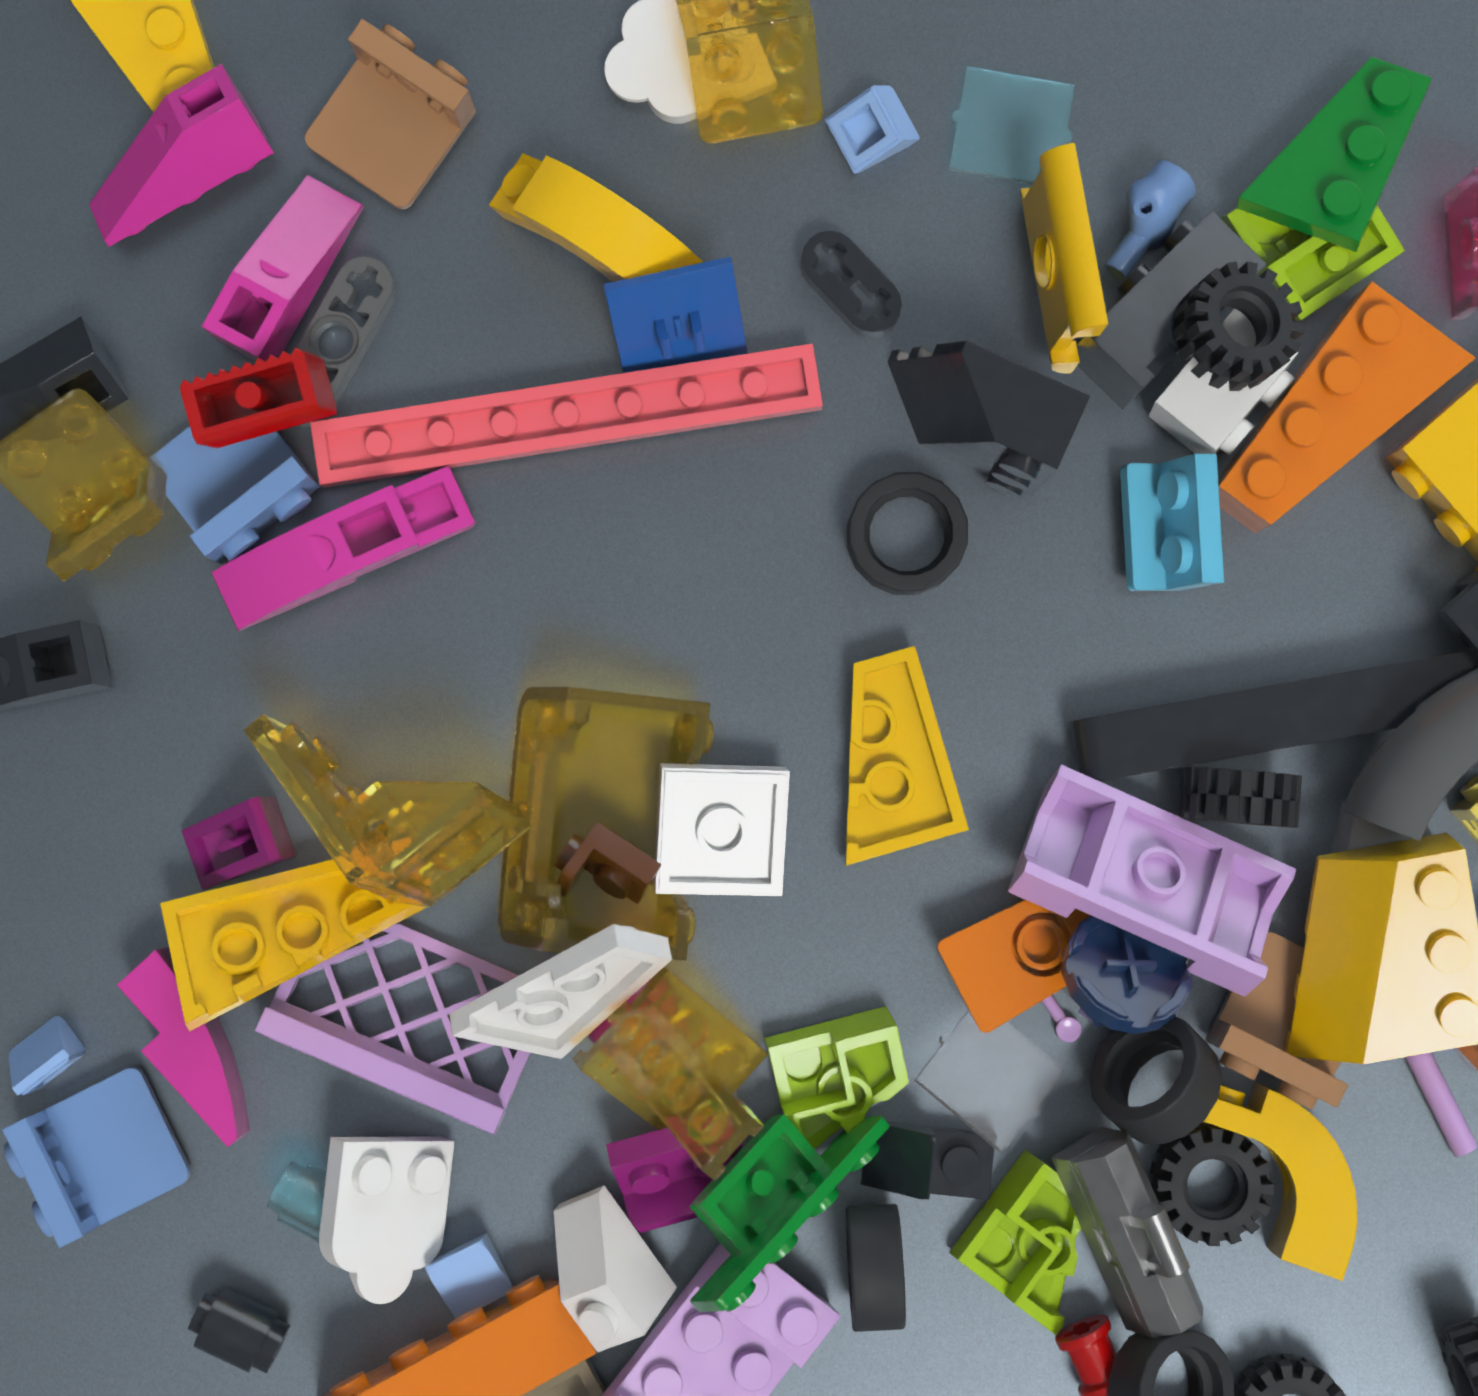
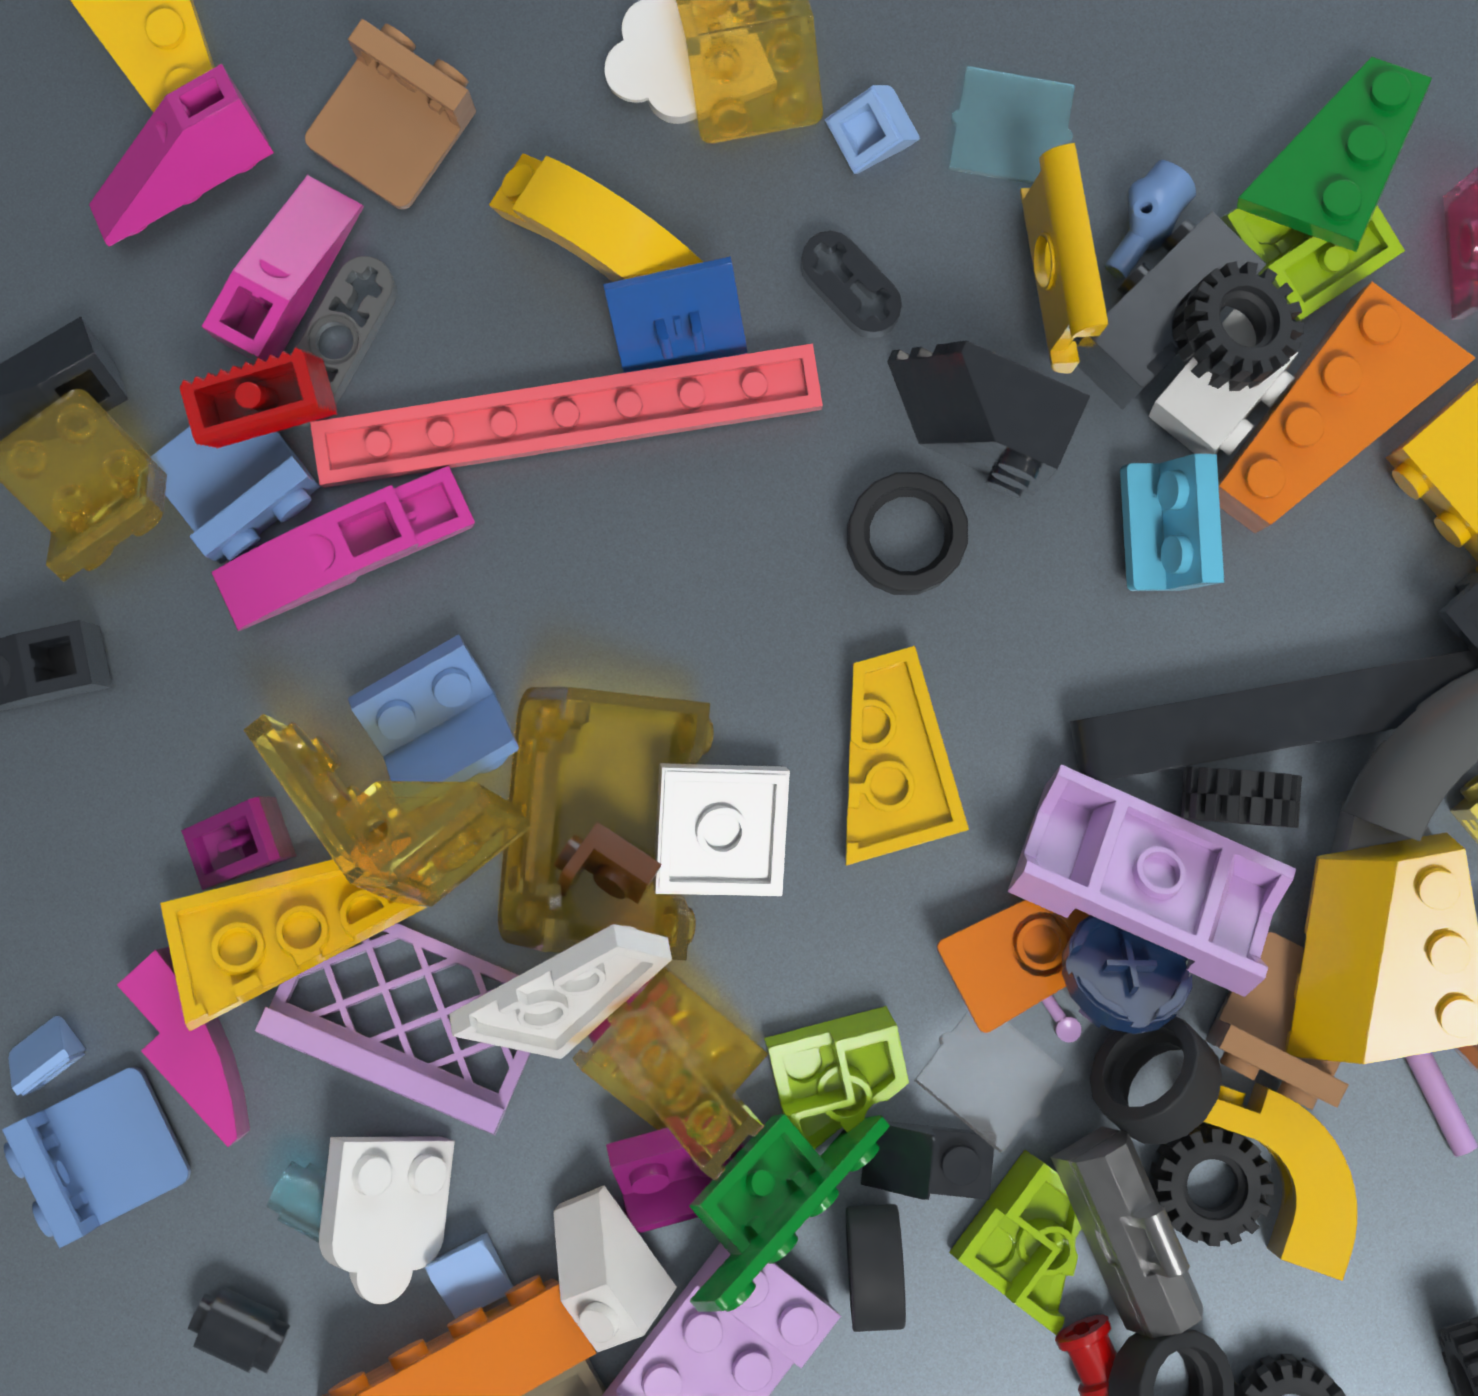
none -> medium blue bracket [348,634,519,813]

